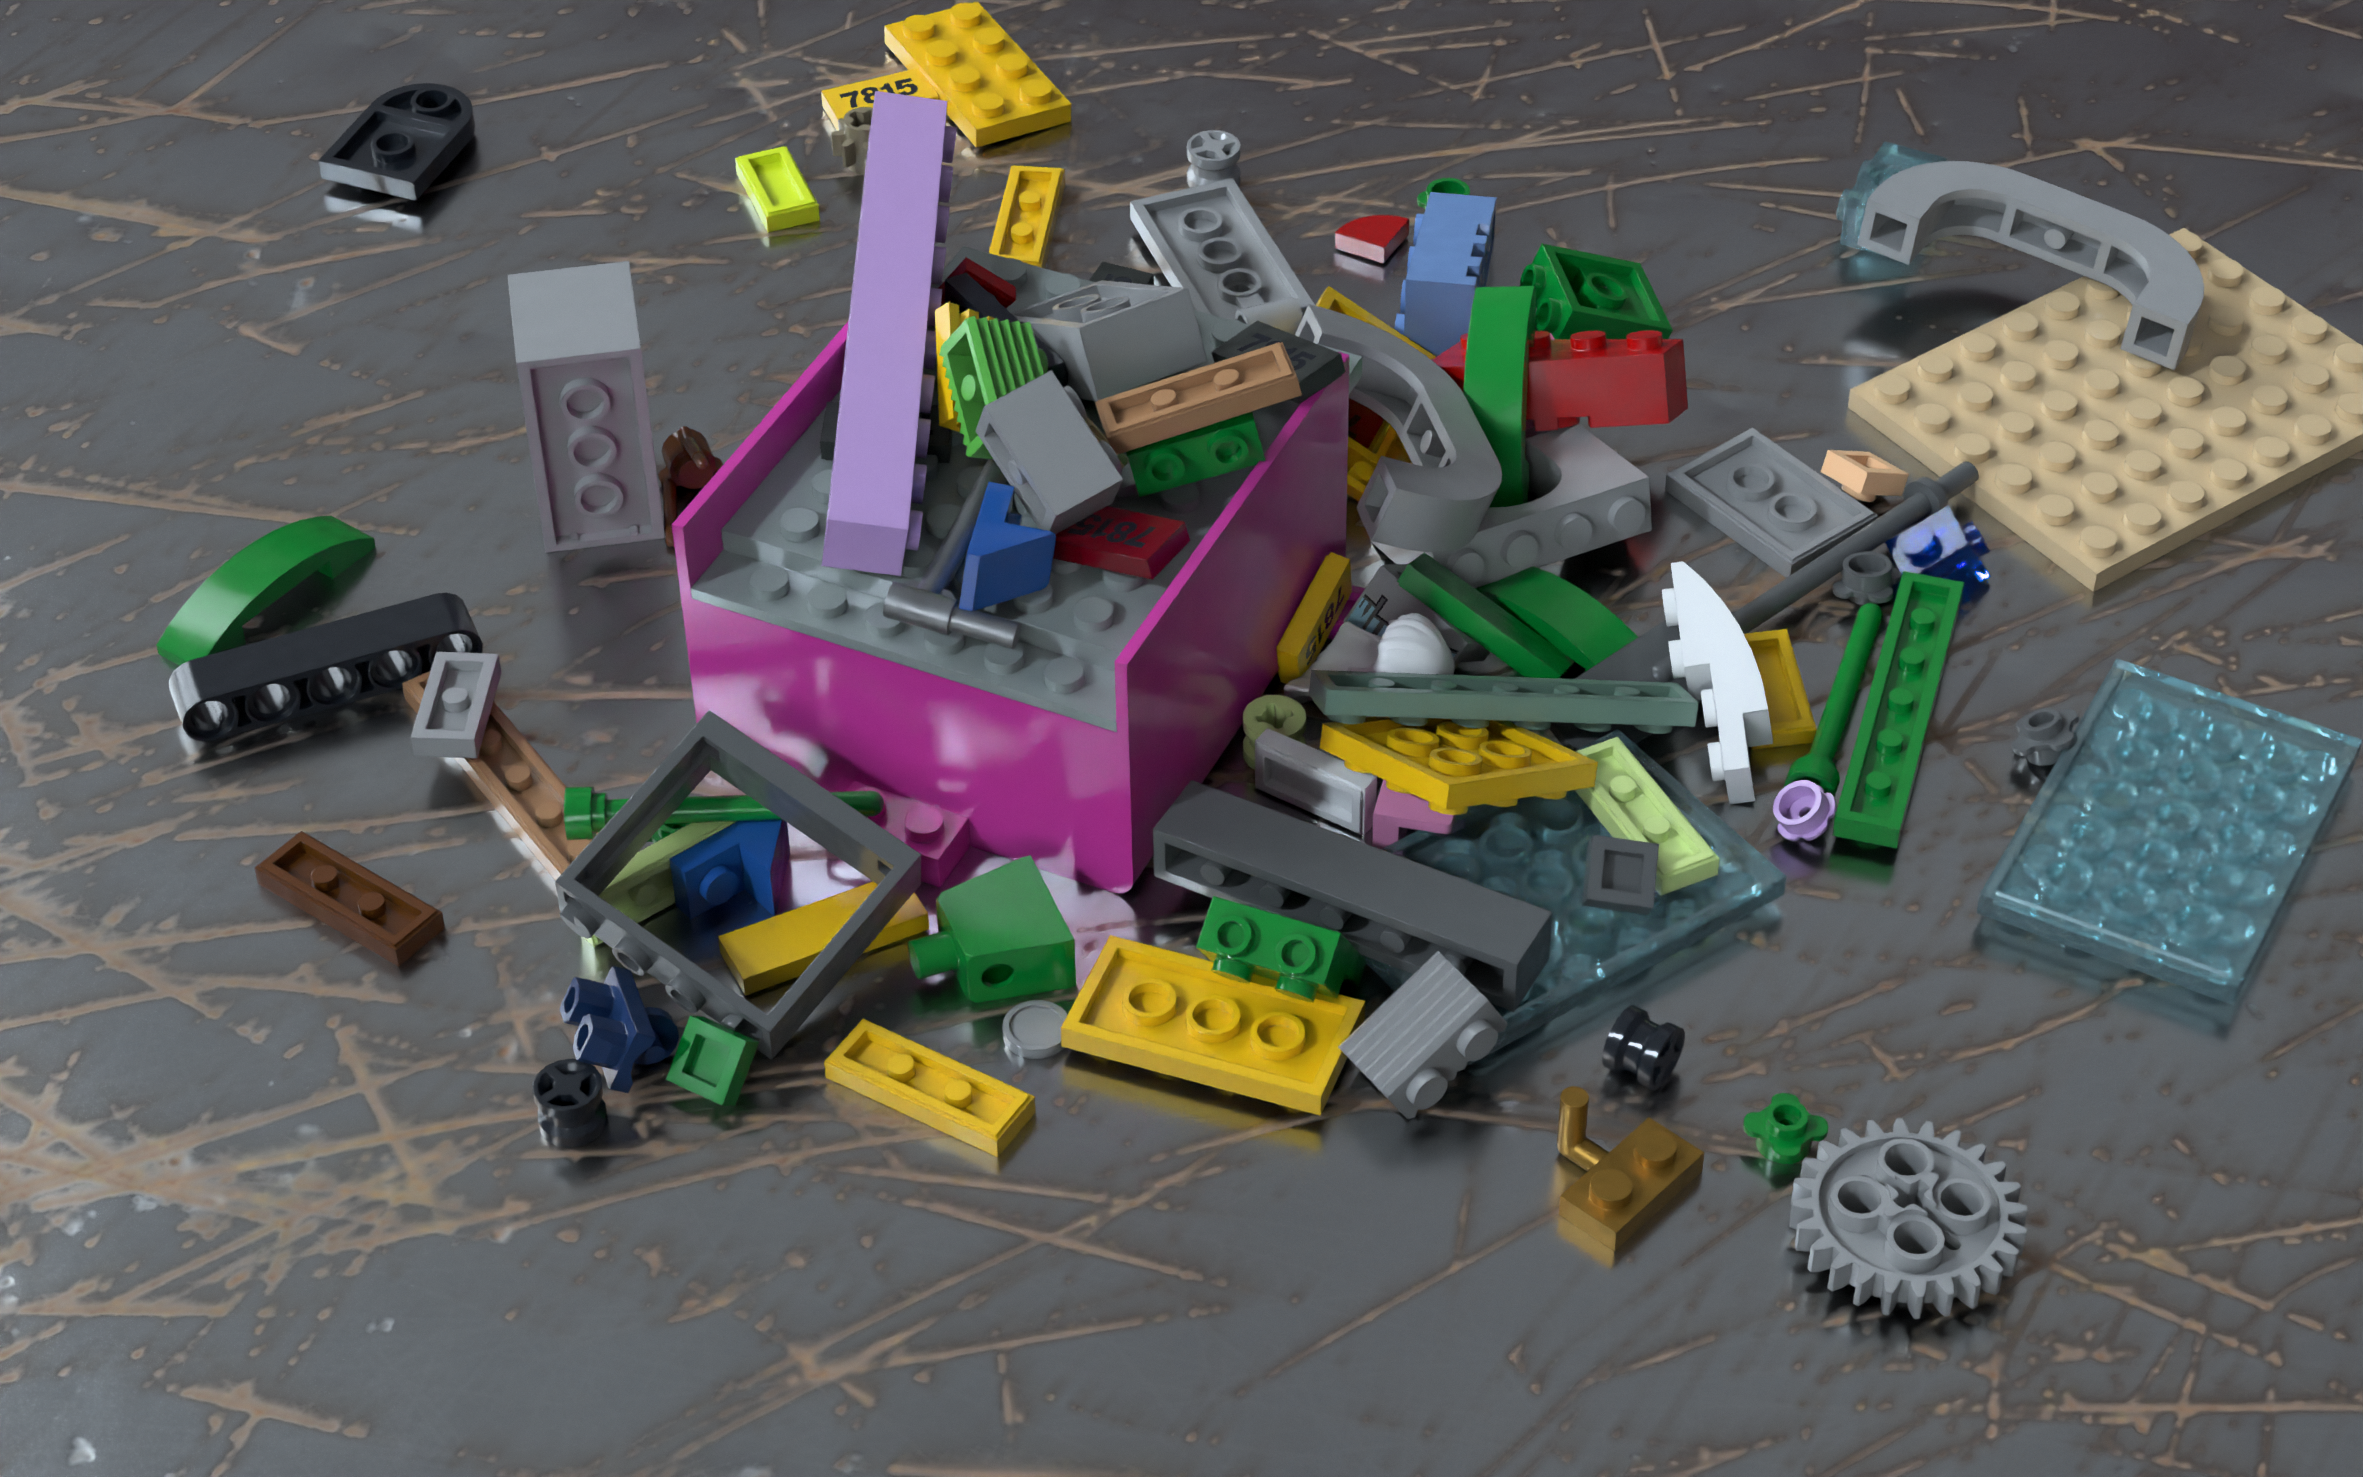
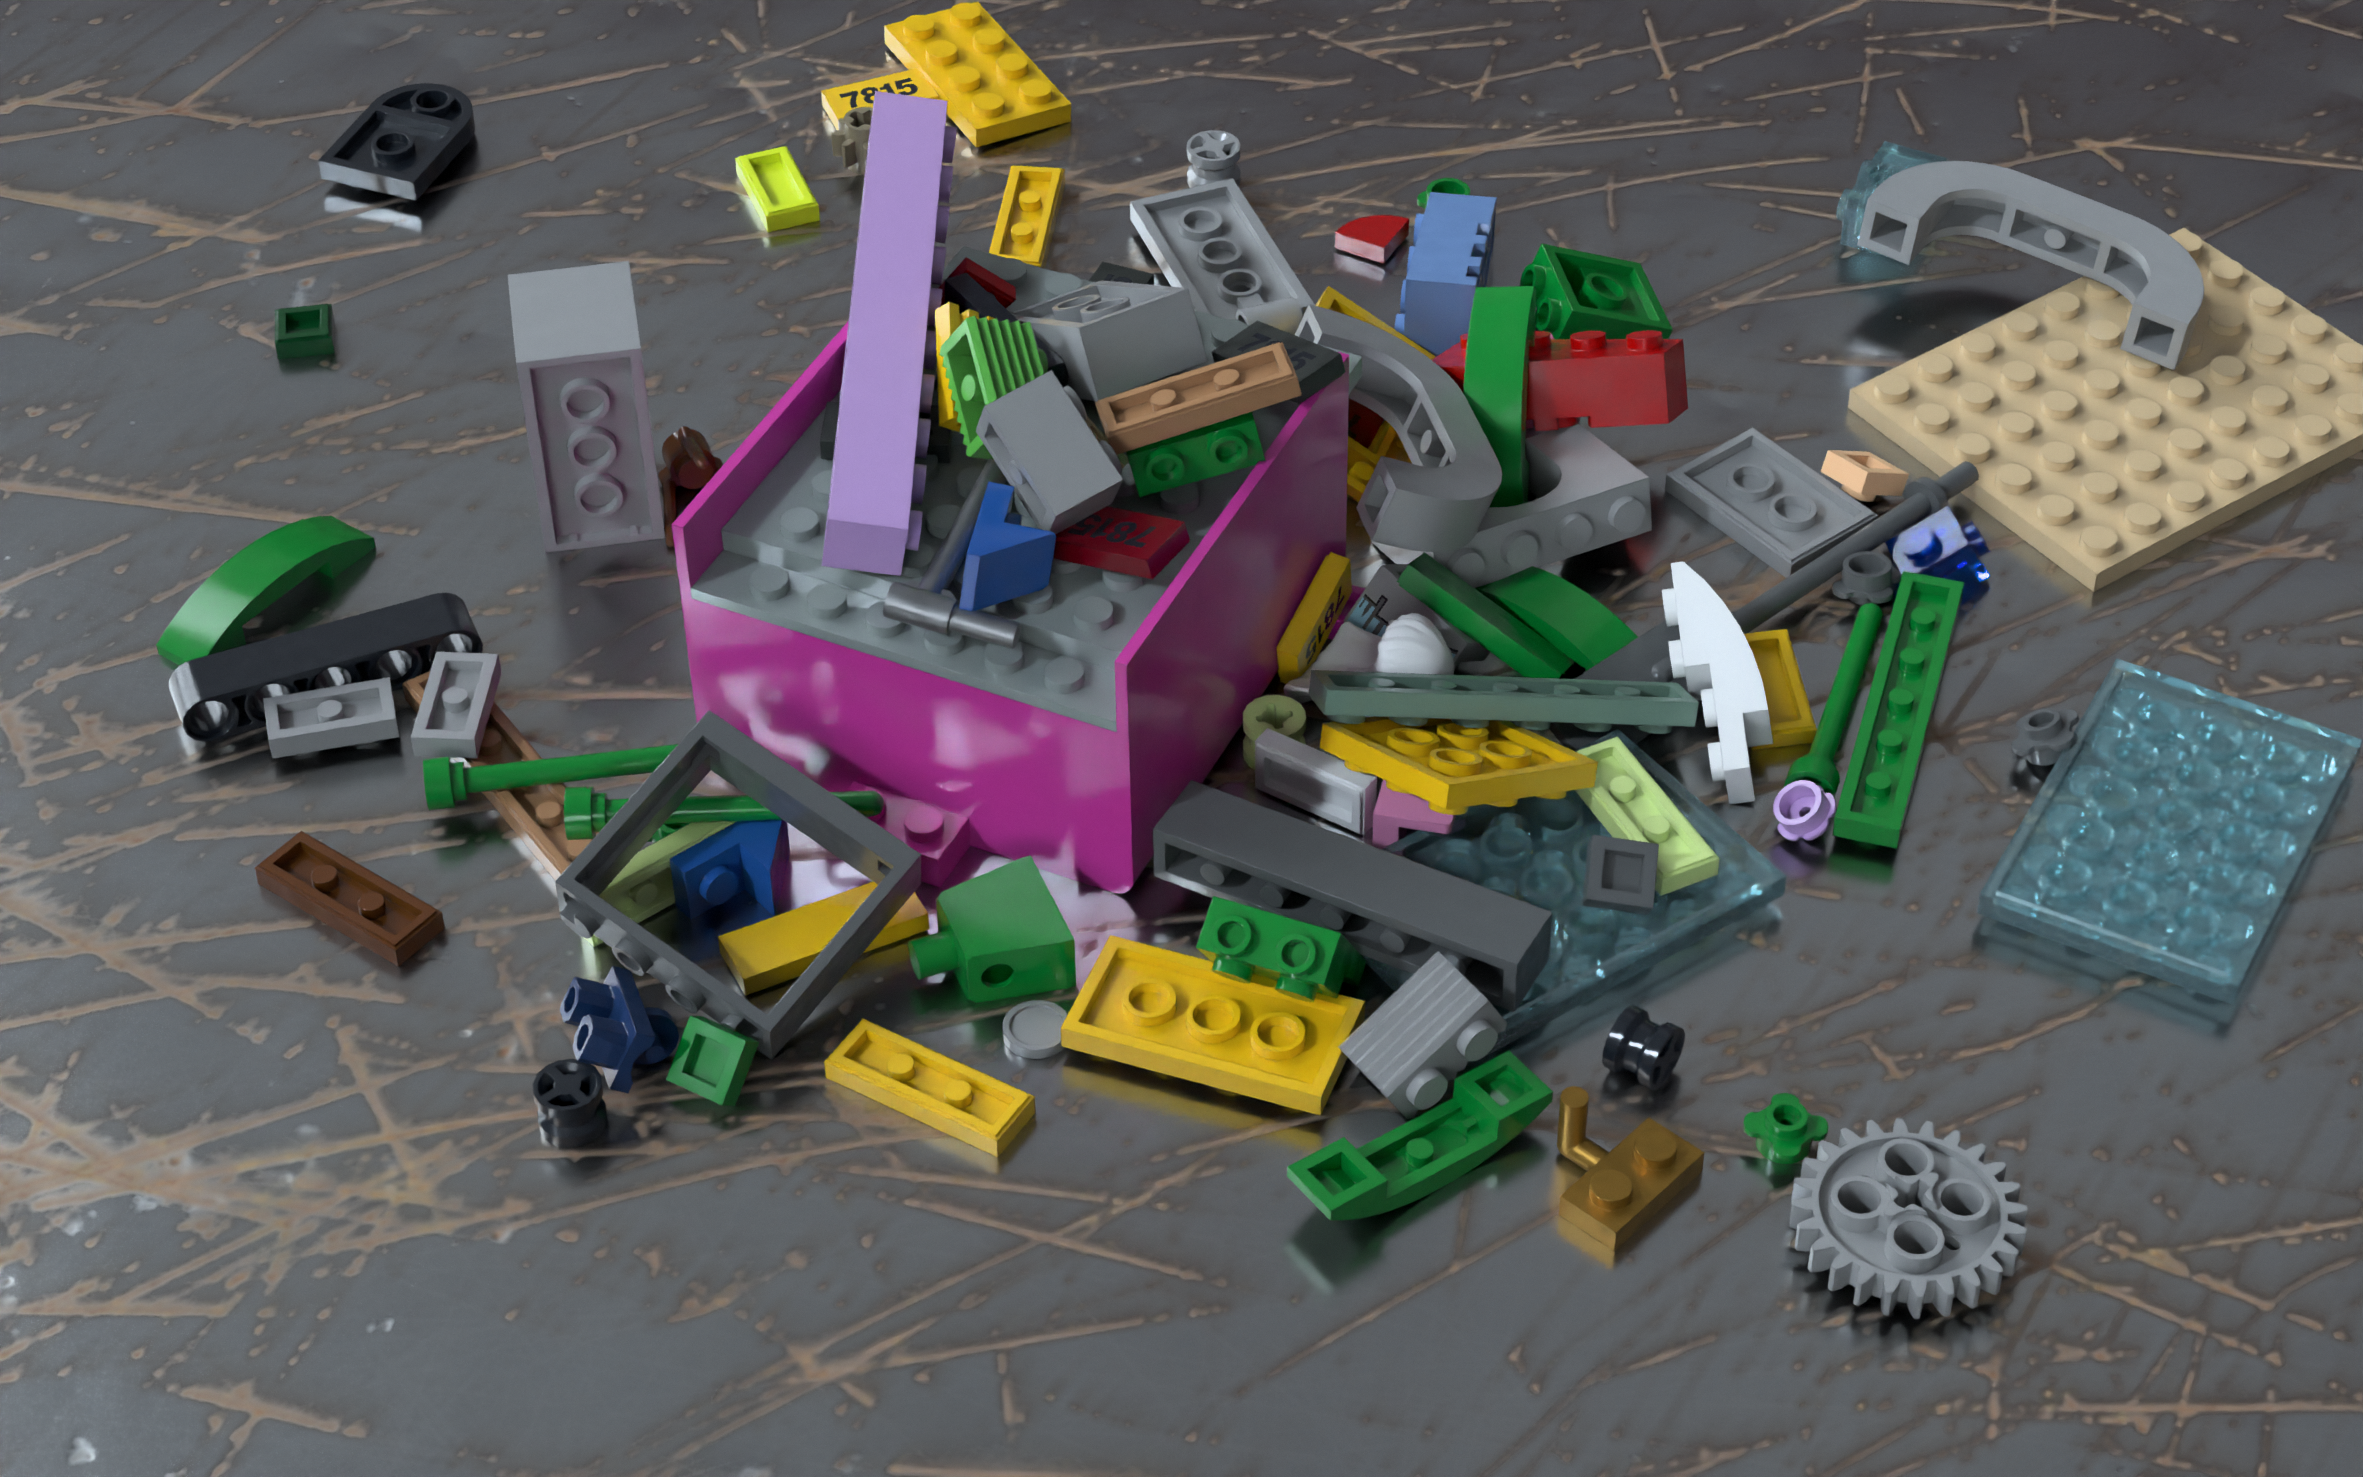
none -> light grey plate [263,677,400,759]
none -> dark green tile [275,304,335,359]
none -> green piece [423,744,678,811]
none -> green slope [1287,1050,1553,1220]

